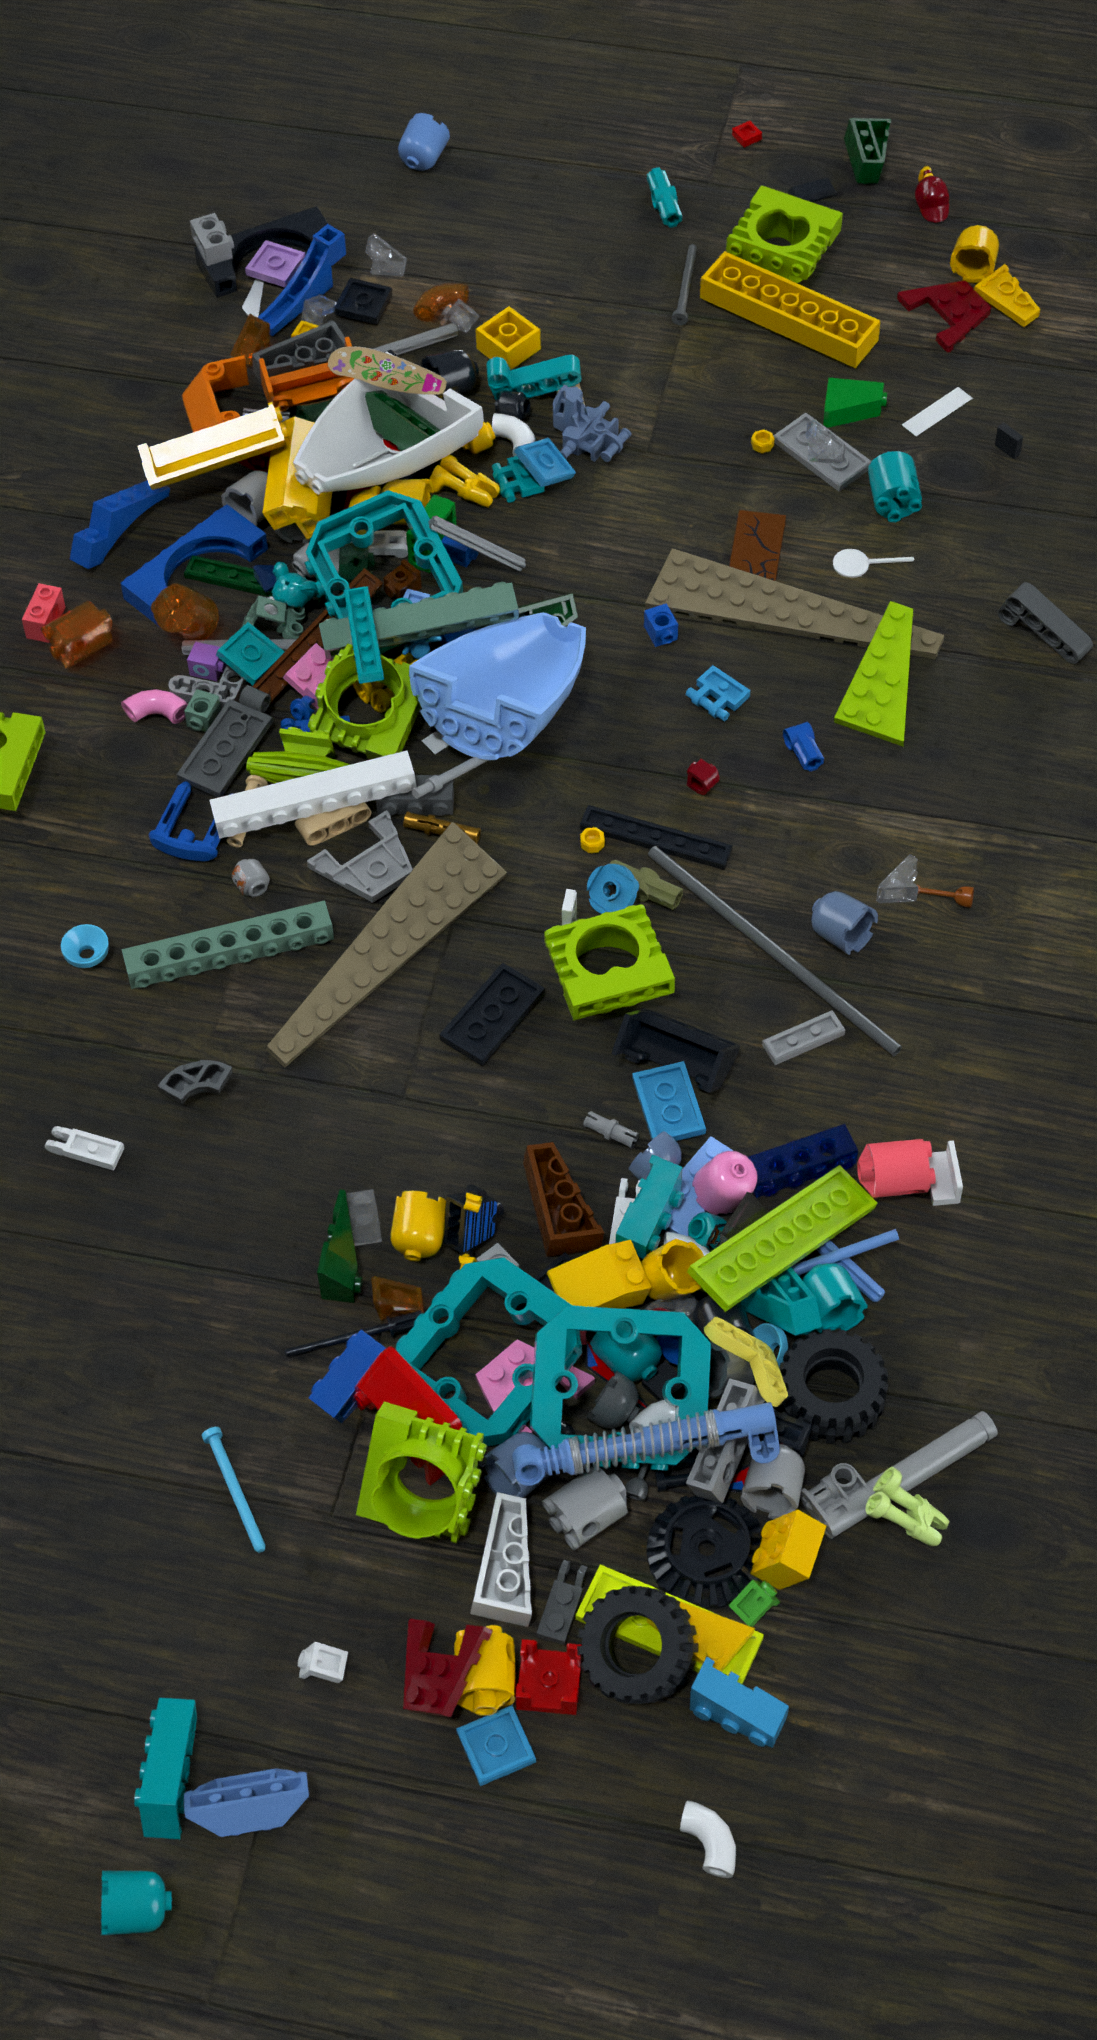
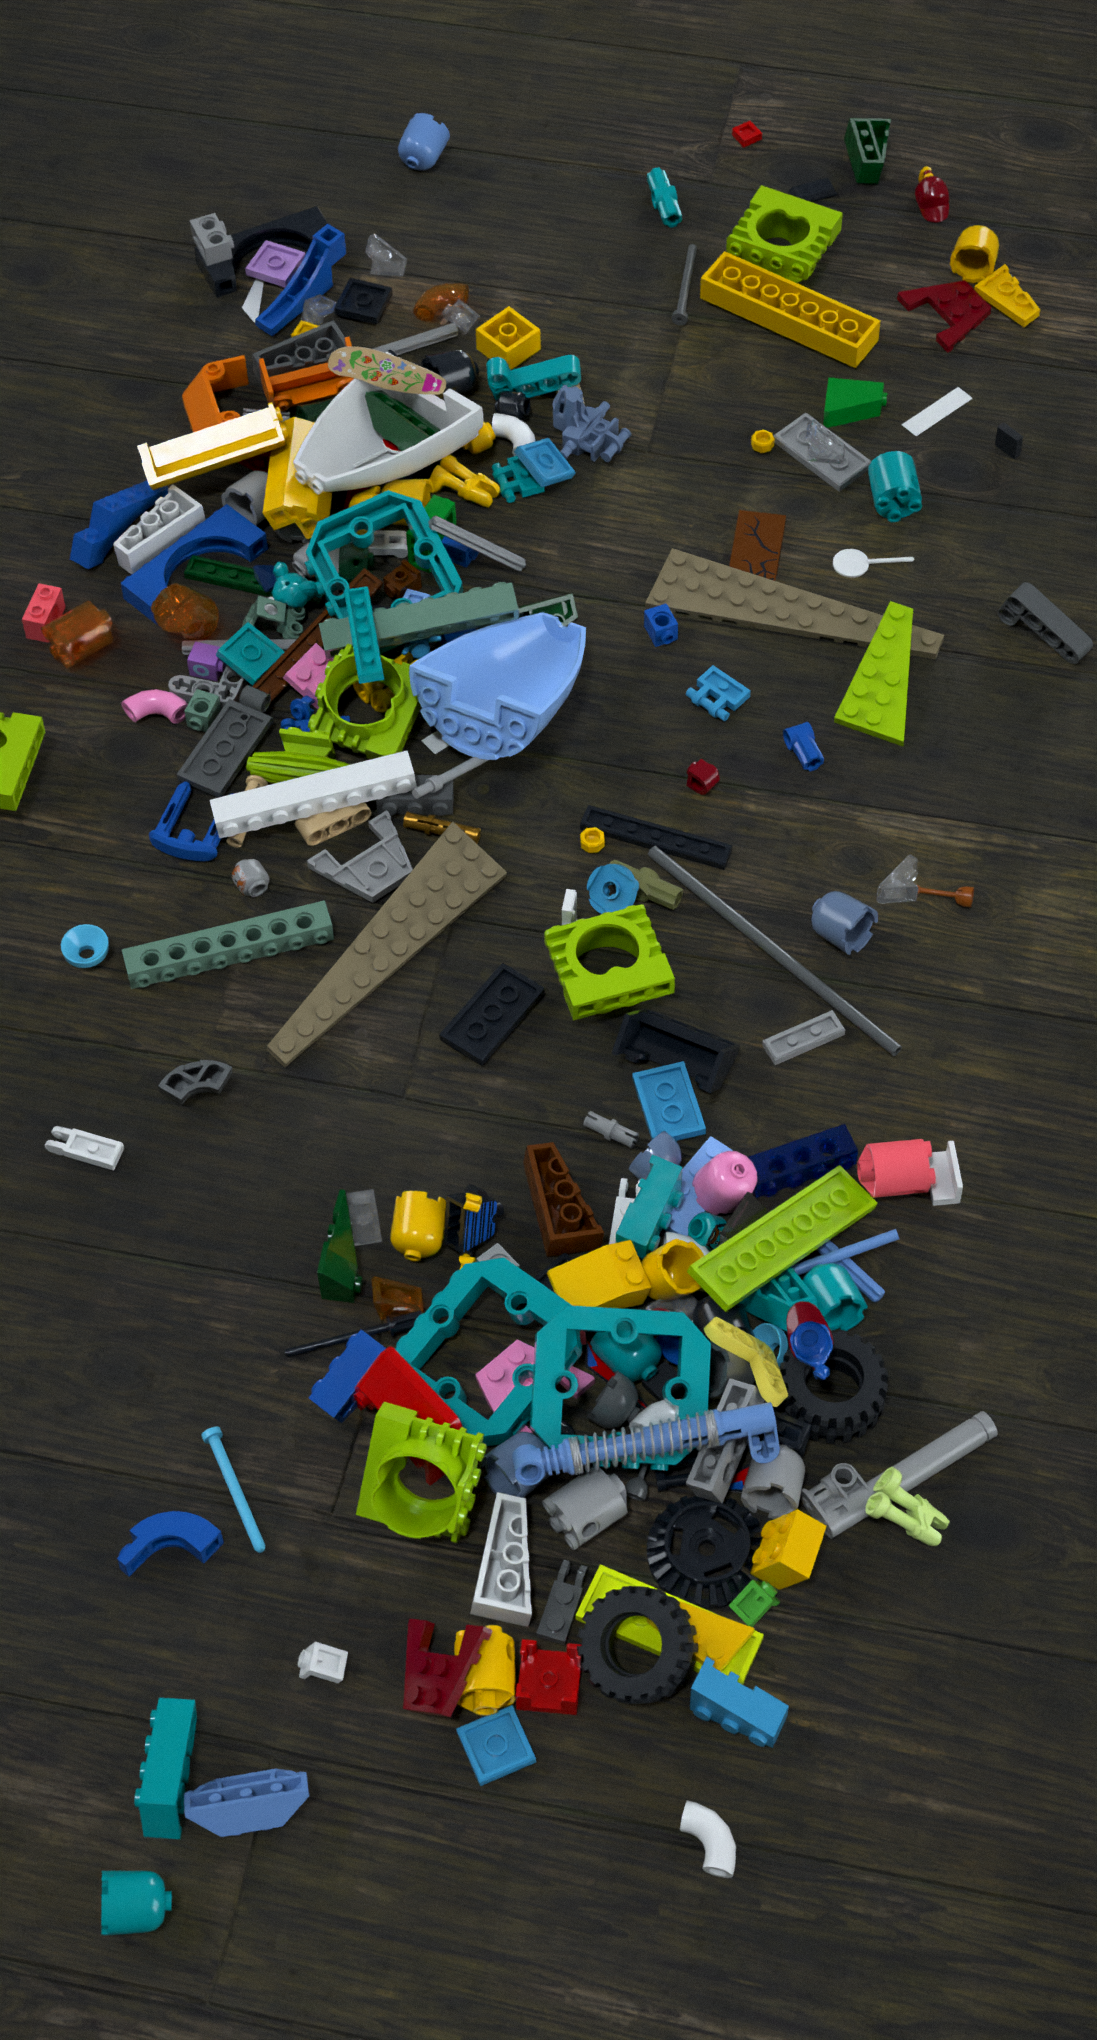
clear orange slope [230,314,270,366] -> none
none -> white wedge [113,485,206,574]
none -> blue arch [117,1511,224,1577]
none -> blue hair [786,1301,834,1380]

